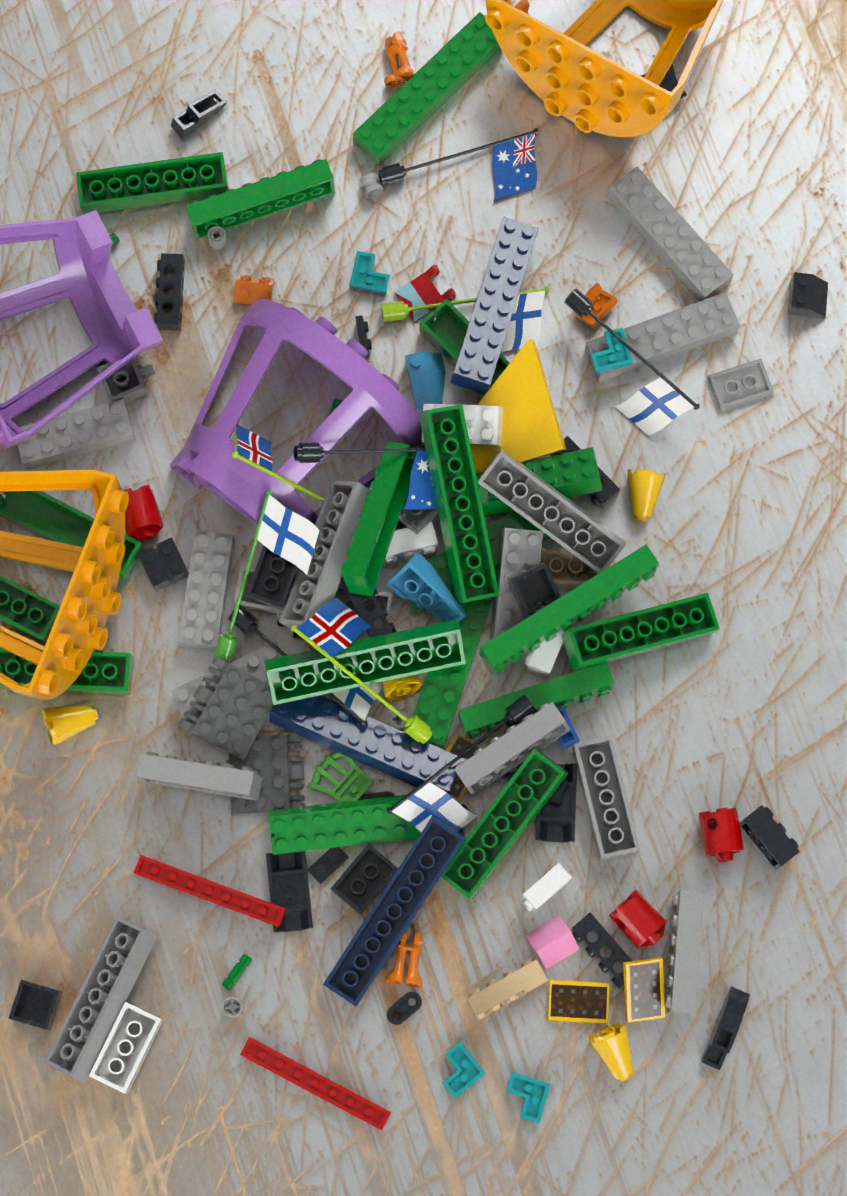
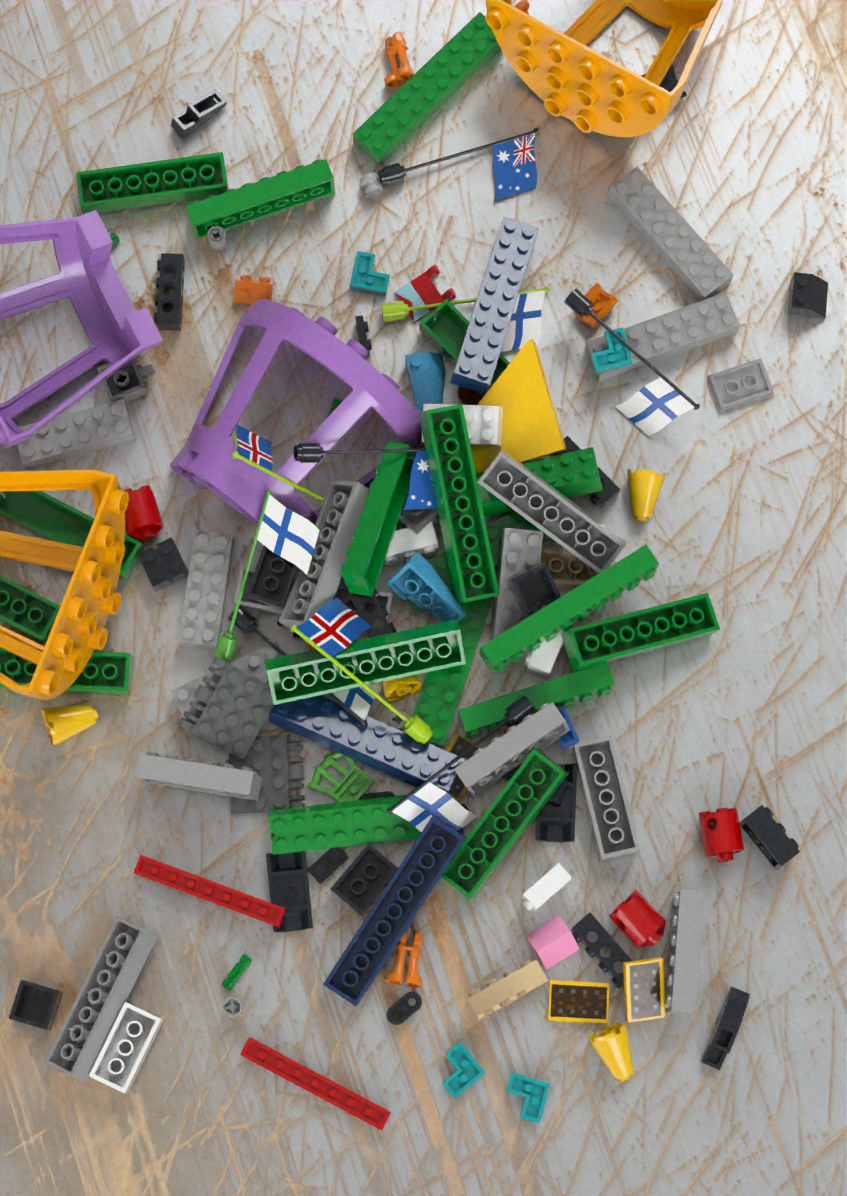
none -> reddish brown plate [457,386,482,405]

